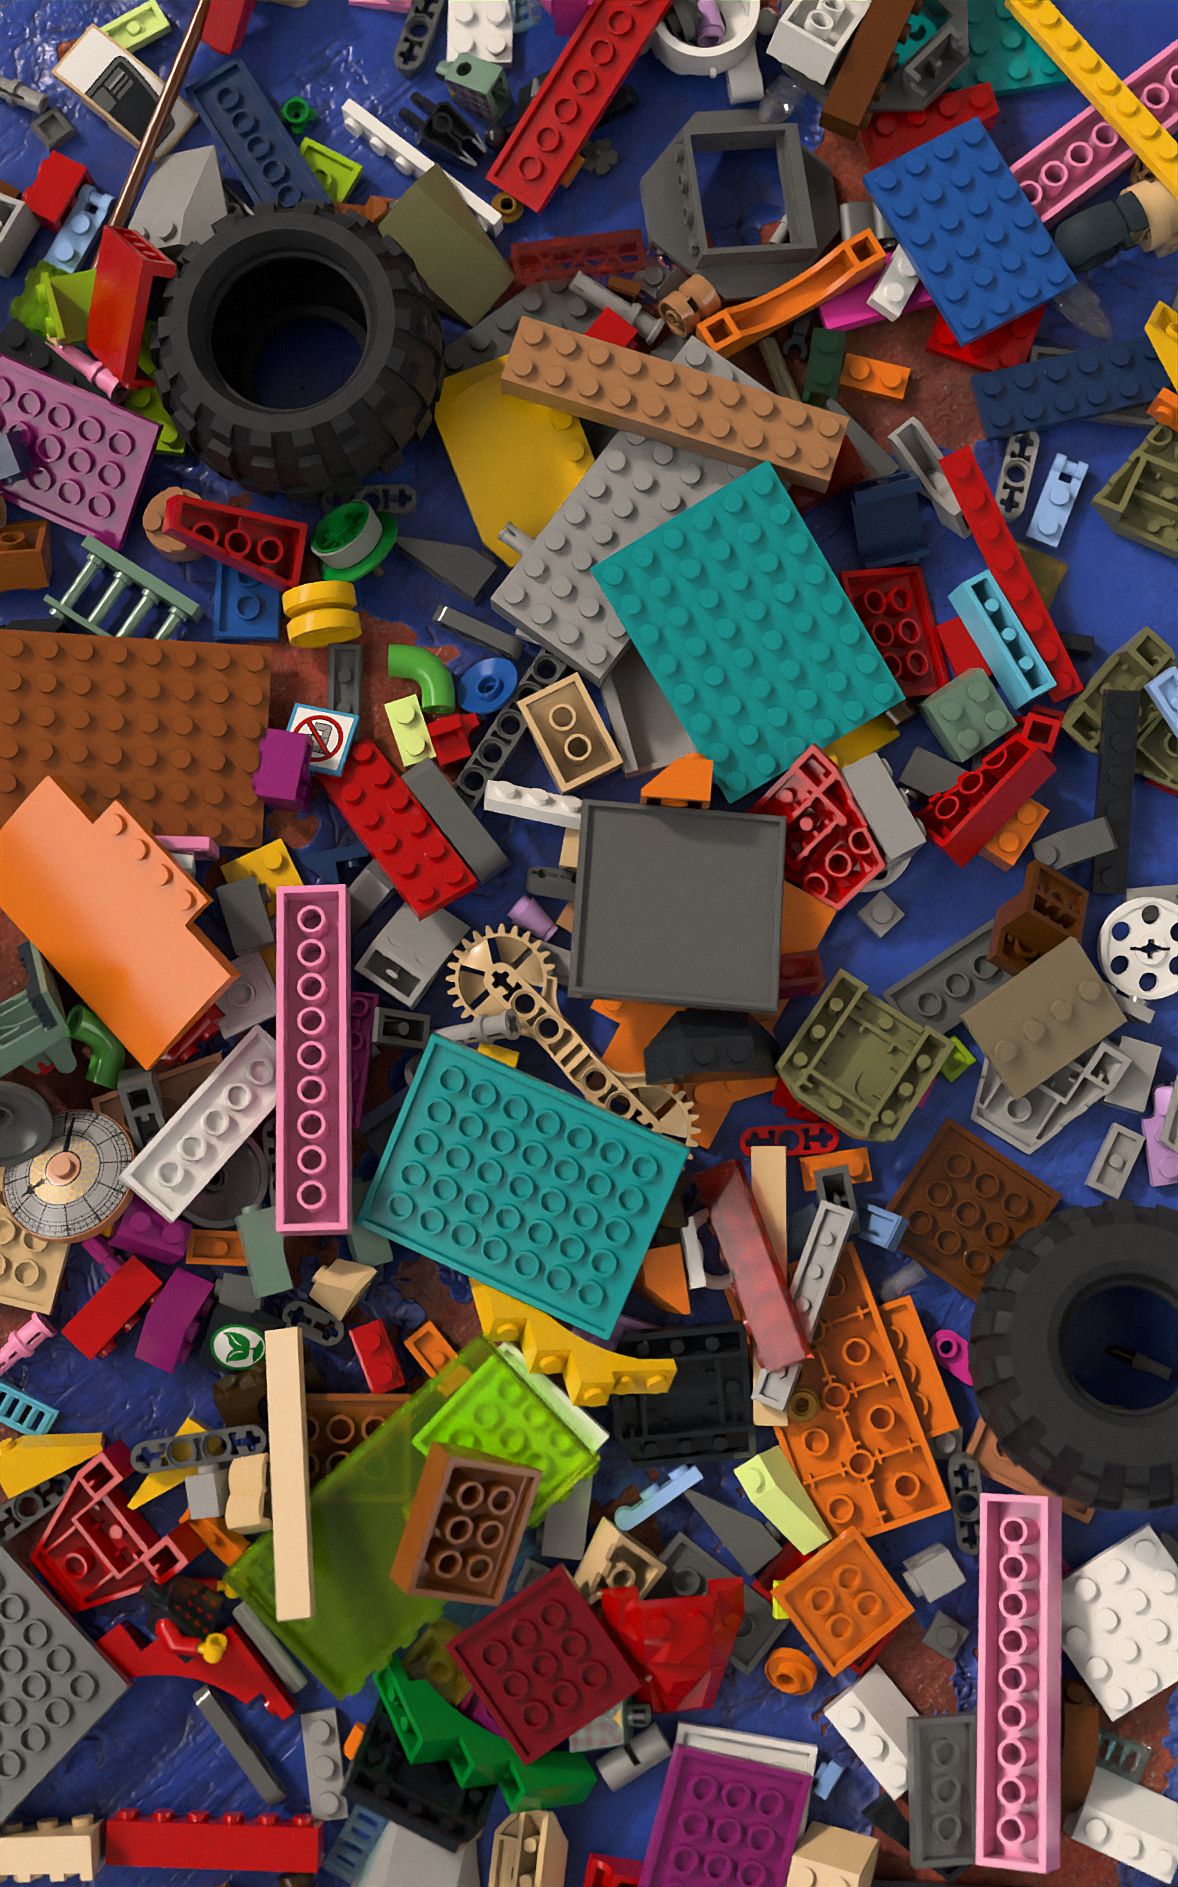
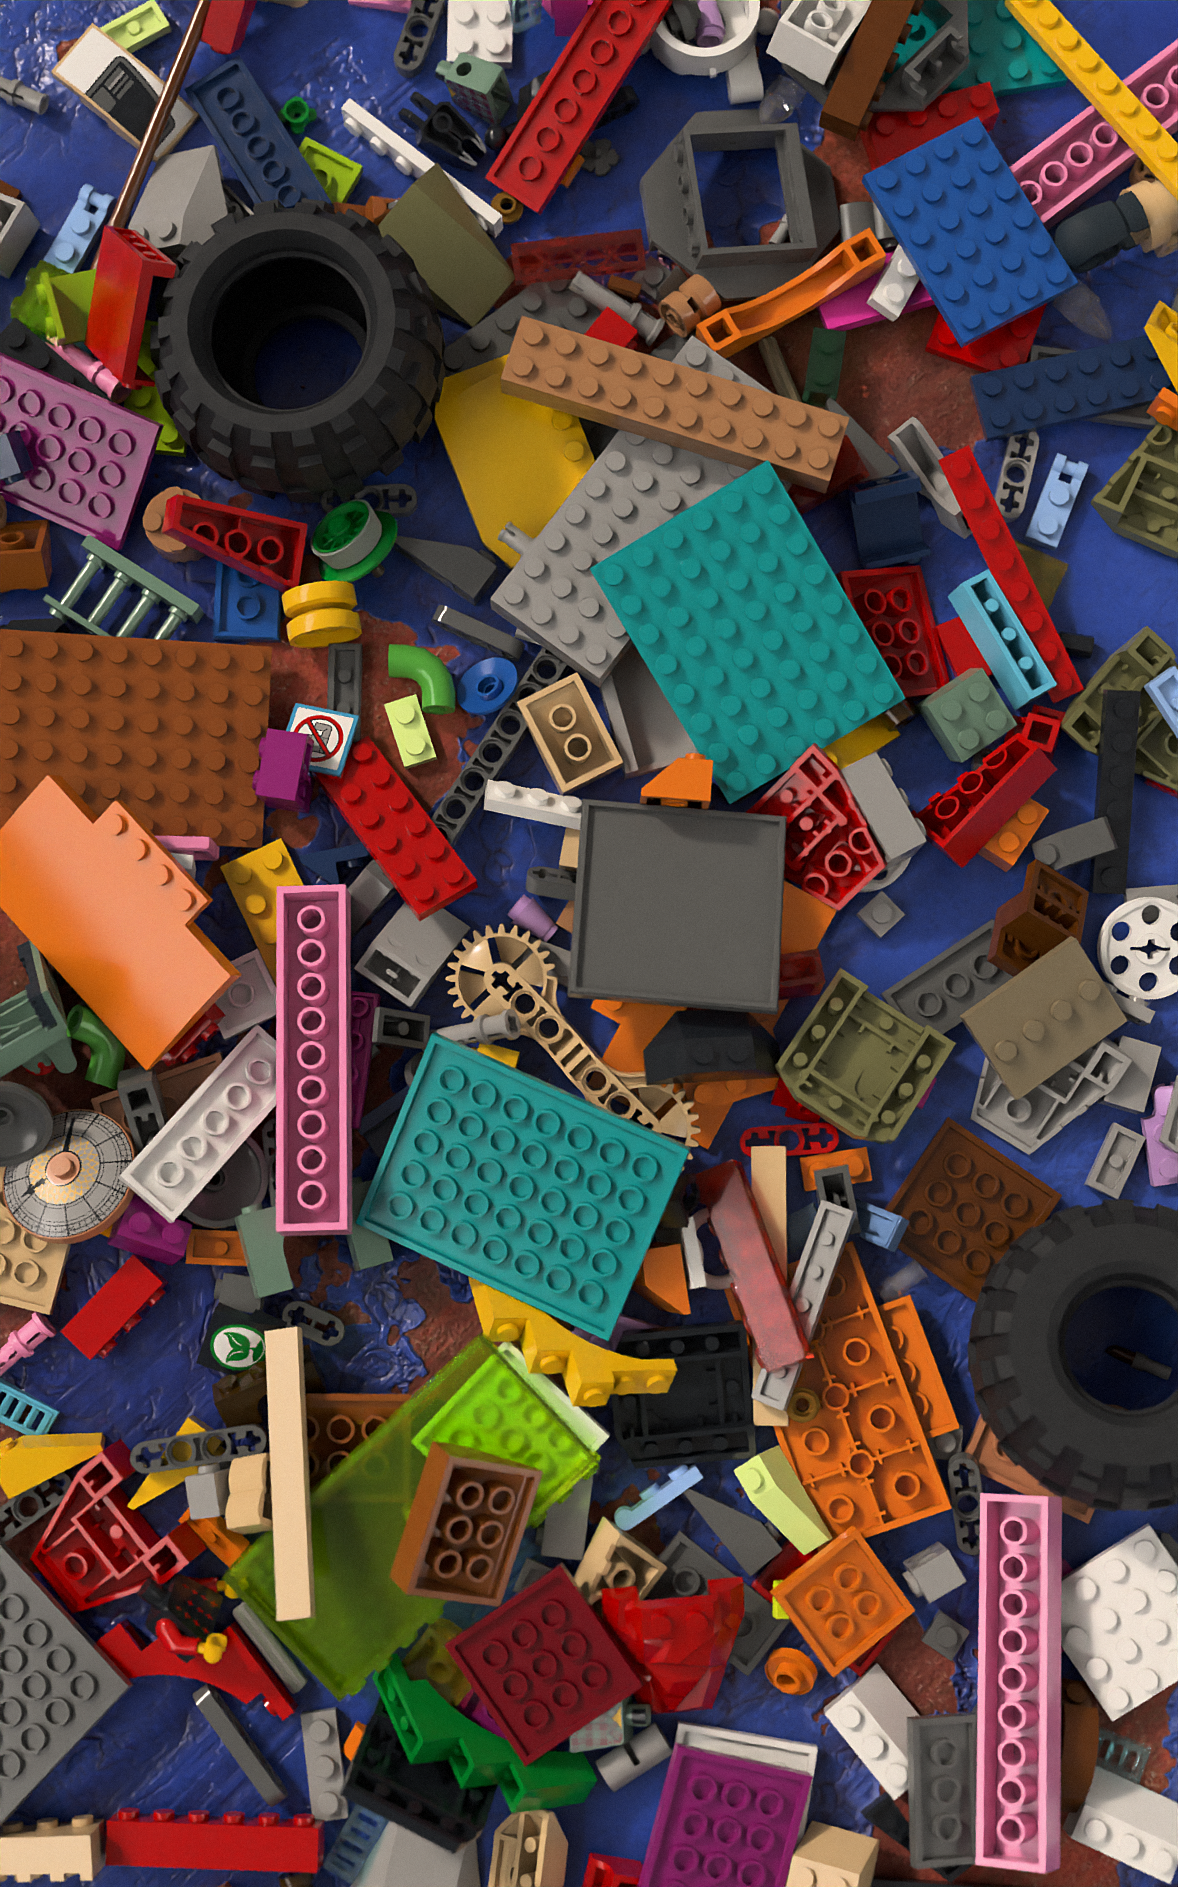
red brick [21,150,94,234] -> none
dark grey tile [29,106,77,153] -> none
dark pink axle [81,1234,125,1277] -> none
magenta brick [135,1267,215,1374] -> none
dark grey brick [216,876,277,957] -> none
tan slope [309,1258,377,1321] -> none
red brick [348,1317,408,1394] -> none
dark grey beam [401,756,509,886] -> none
orange plate [403,1320,473,1397] -> none
red brick [426,712,481,772] -> none
black bar [782,308,818,364] -> none
medium blue plate [813,1758,847,1800] -> none
orange plate [838,353,910,404] -> none
dark grey slope [896,746,969,802] -> none
dark pink plate [928,1329,973,1386] -> none
lime tile [939,1035,977,1083] -> none

